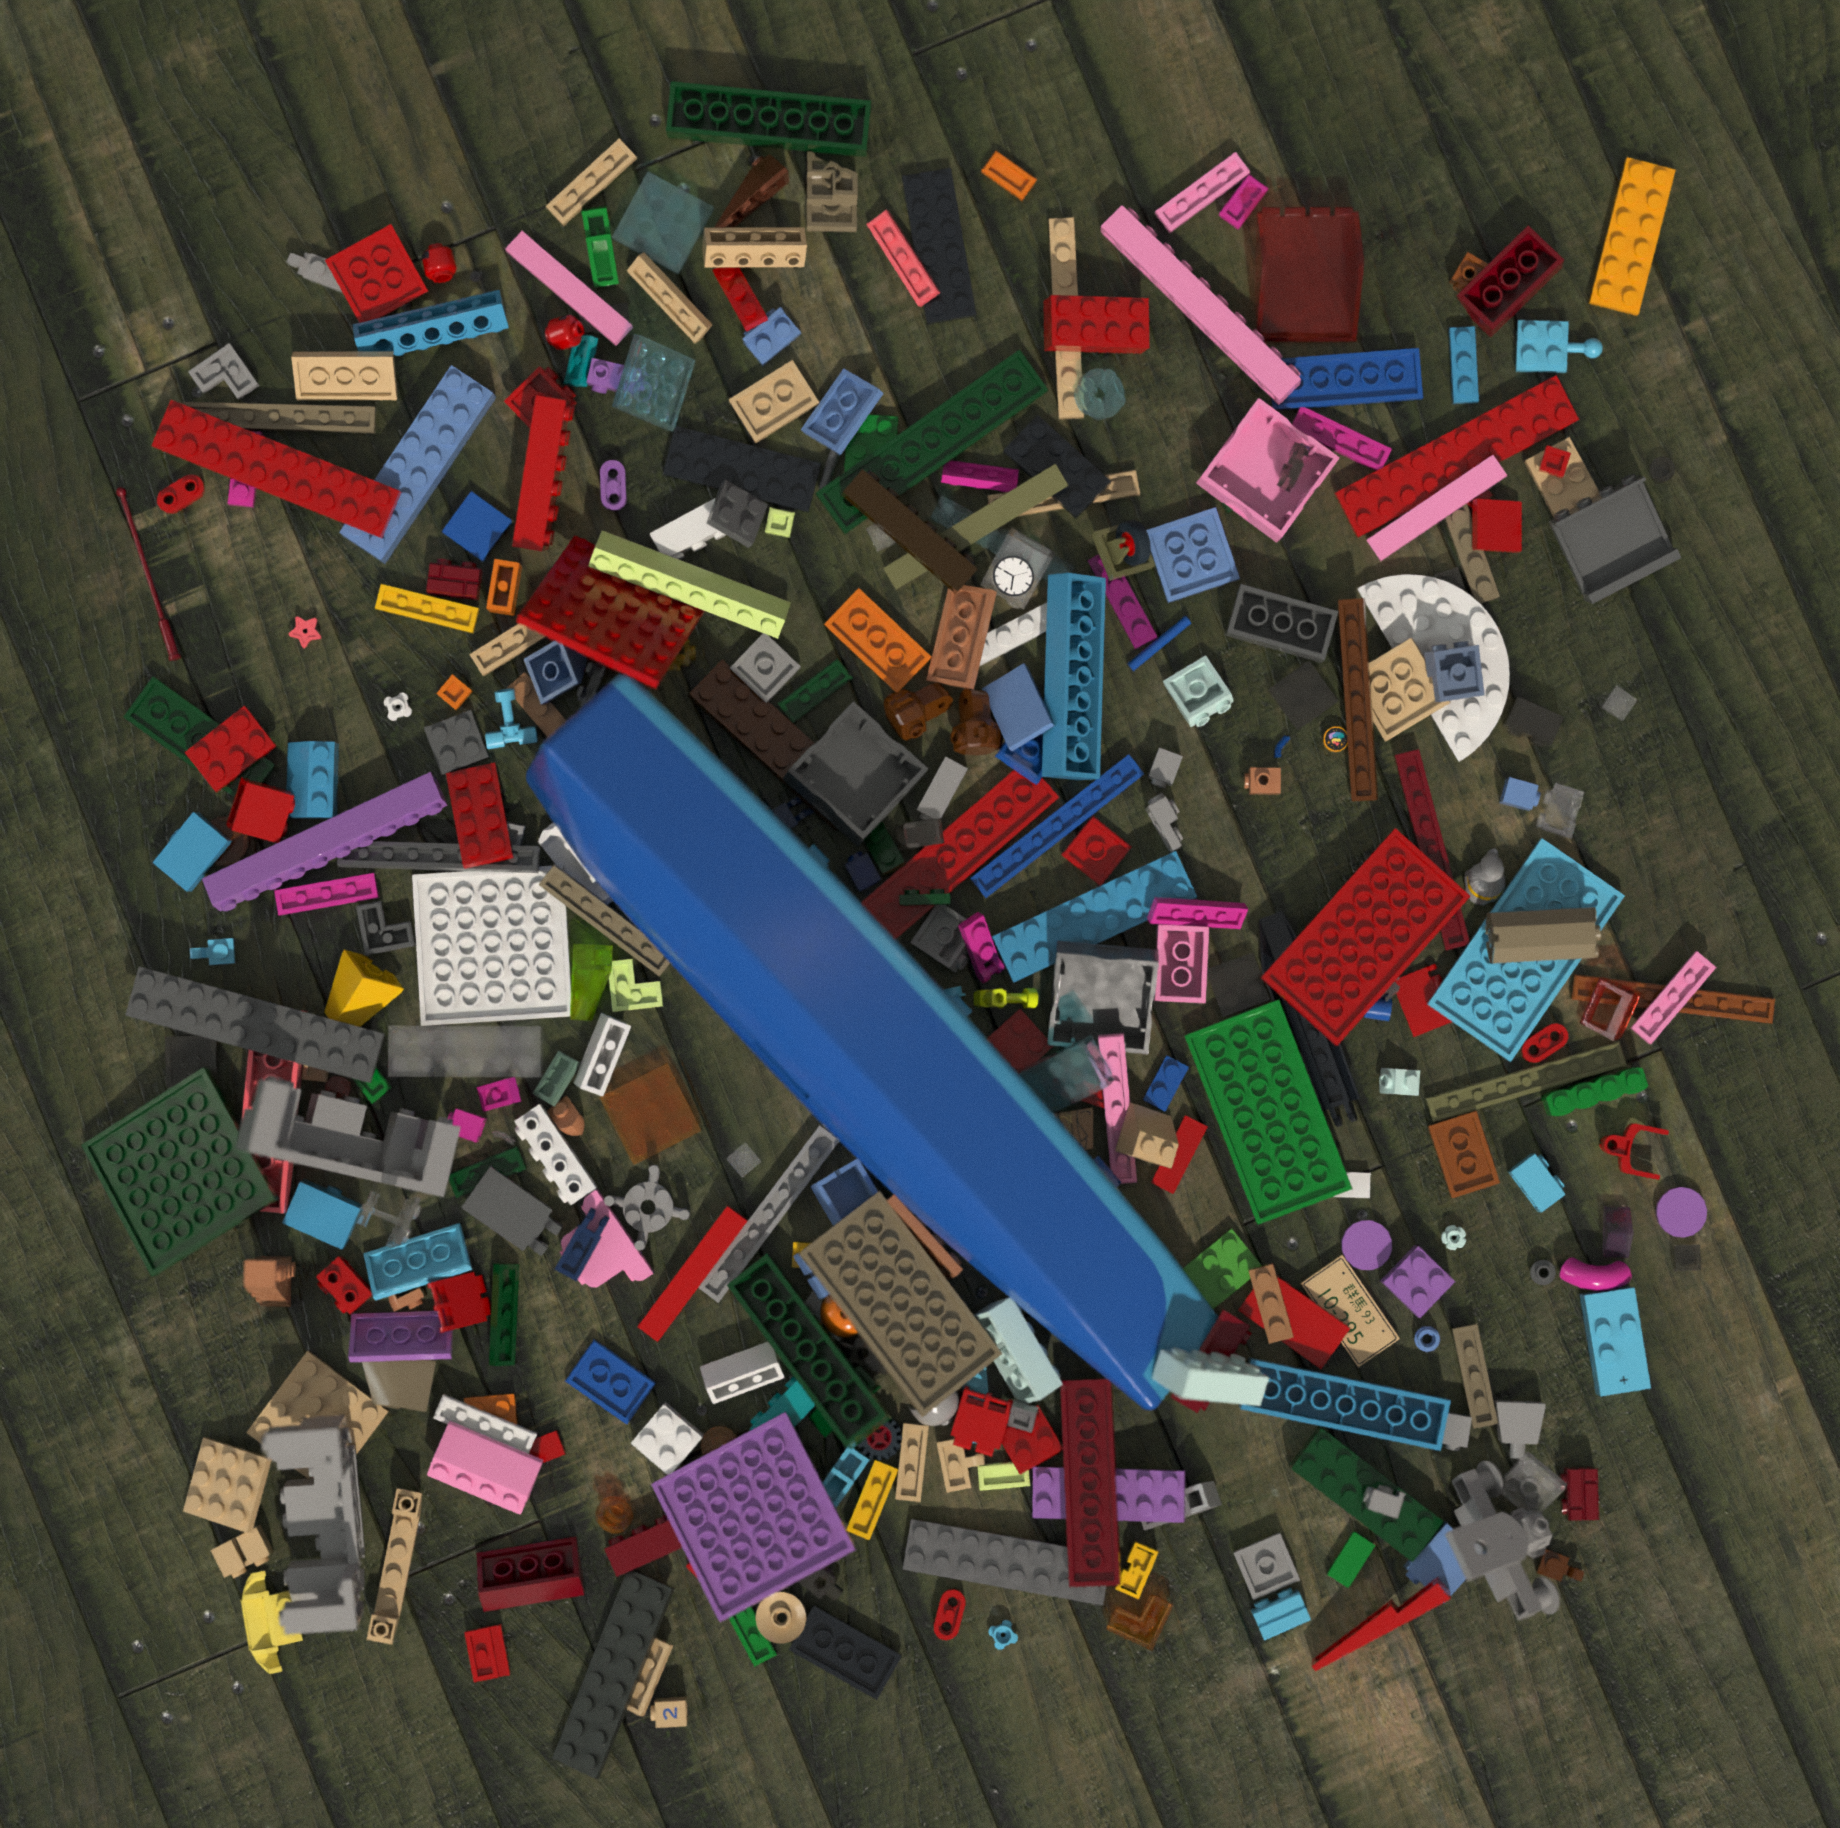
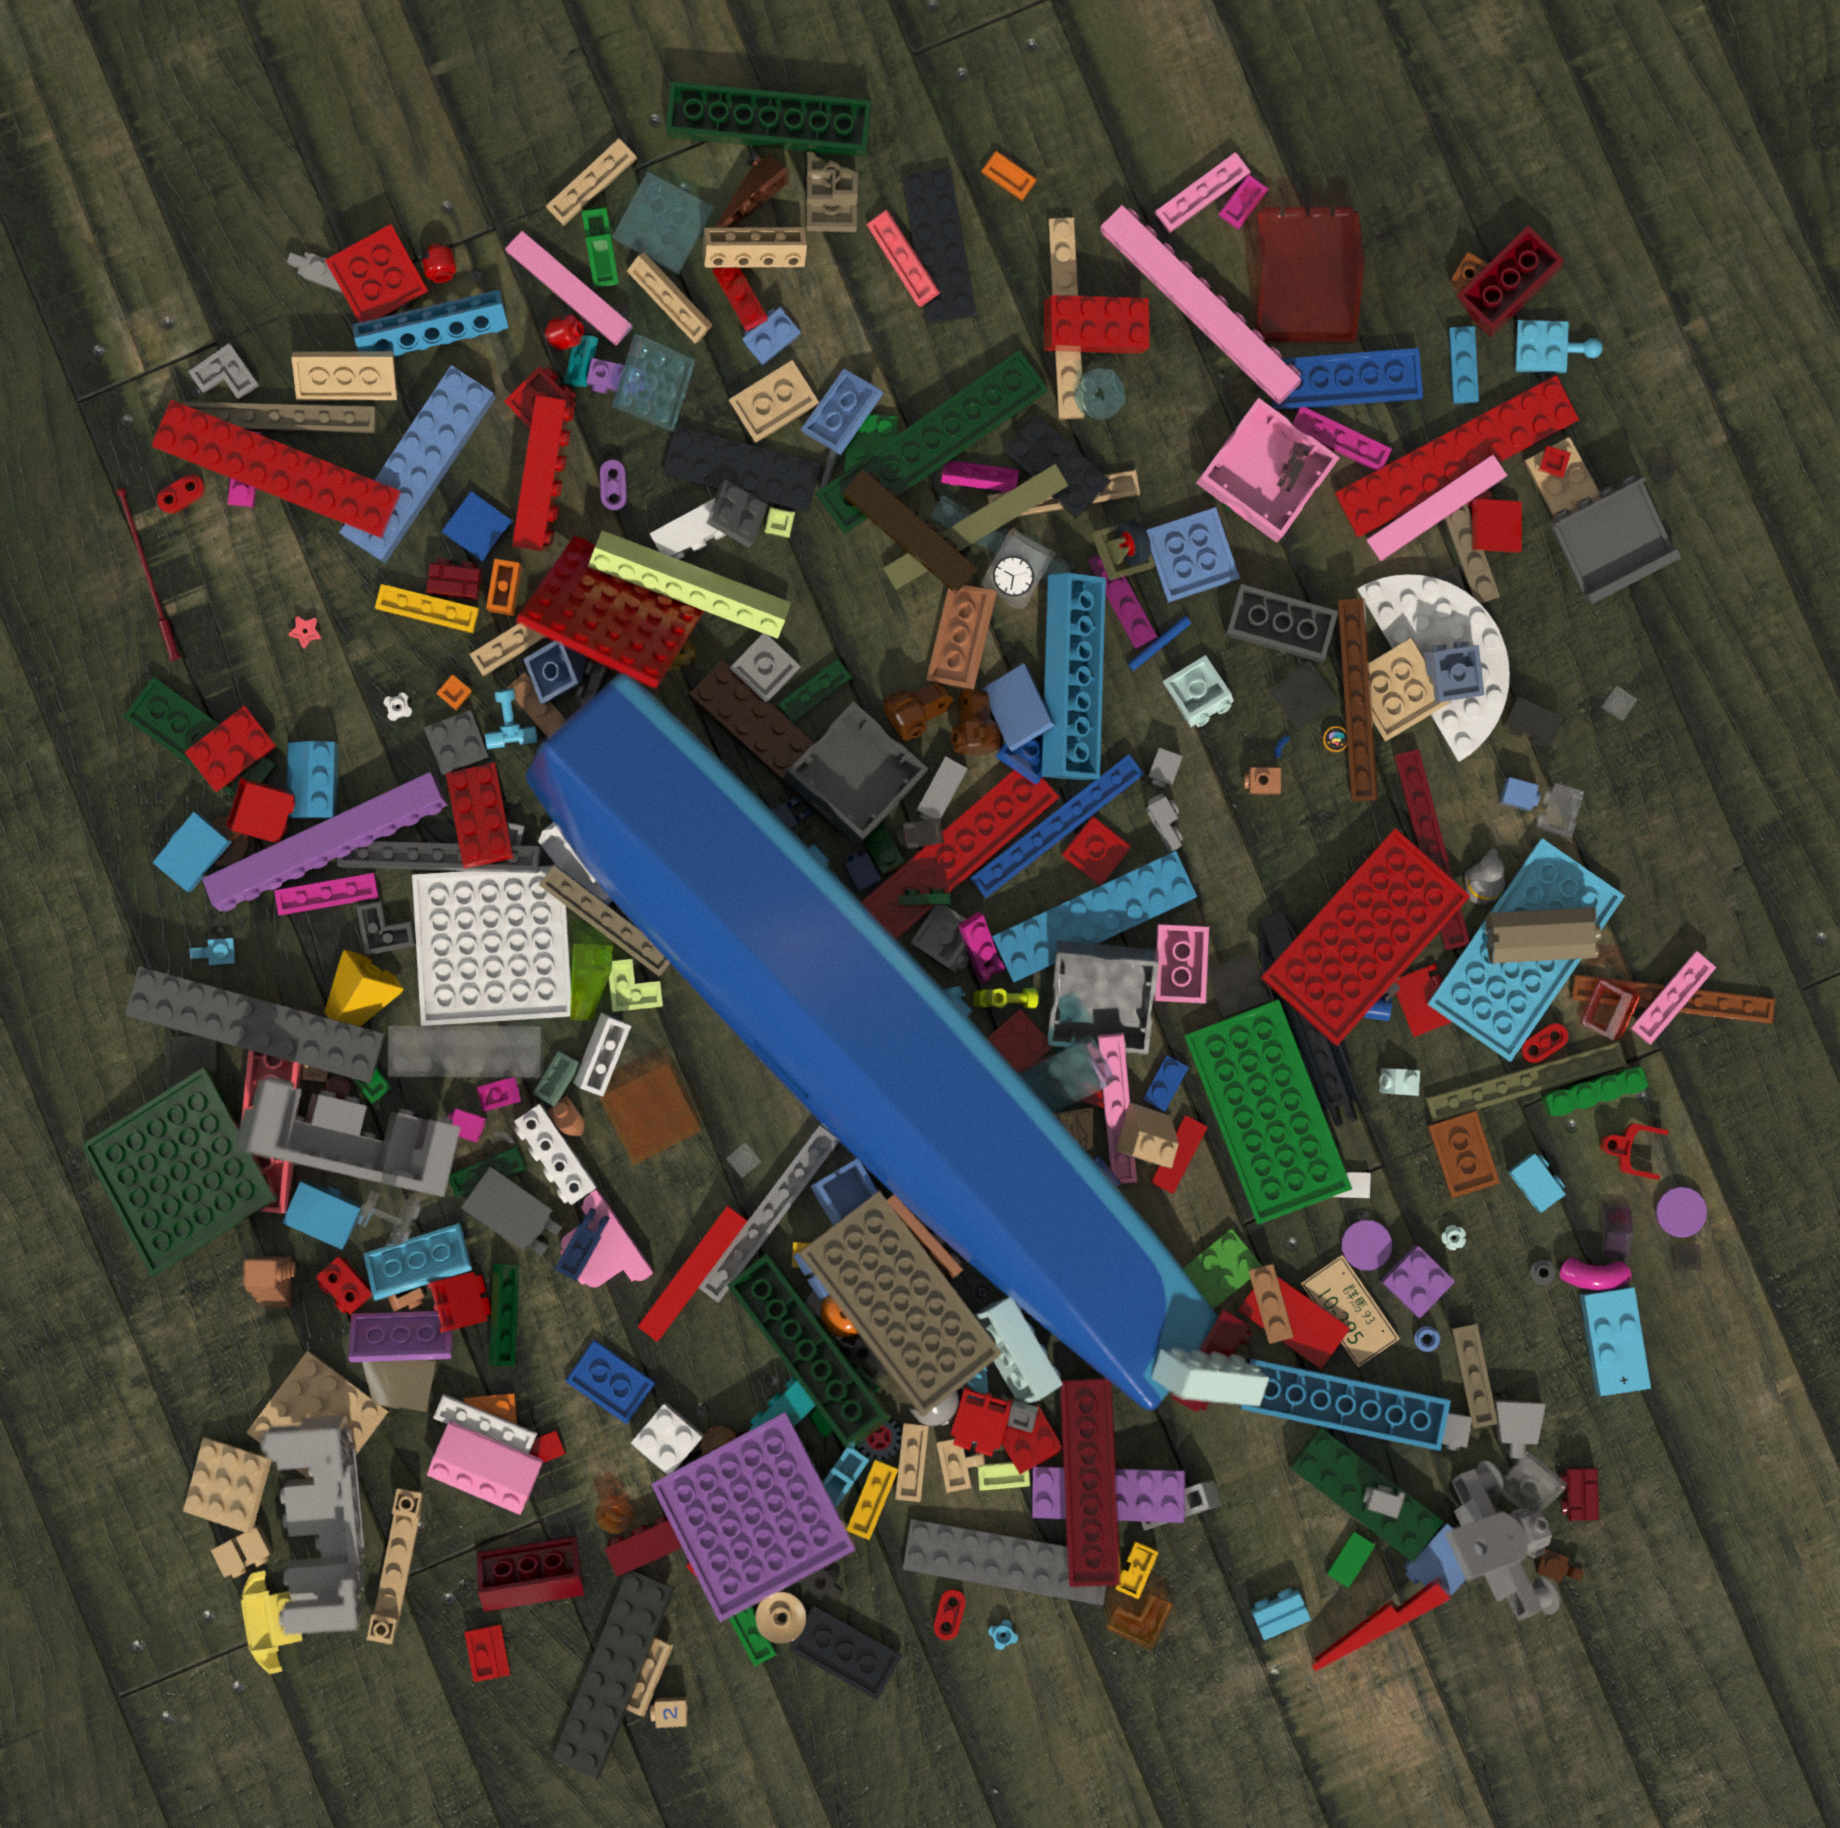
light grey plate [604,1165,691,1251] -> none
white brick [700,1342,785,1404] -> none
orange plate [824,588,932,693] -> none
clear plate [866,524,896,552] -> none
white plate [980,603,1047,666] -> none
dark pink plate [1147,897,1248,929] -> none
light grey plate [1233,1532,1300,1600] -> none
light orange plate [1589,157,1676,316] -> none

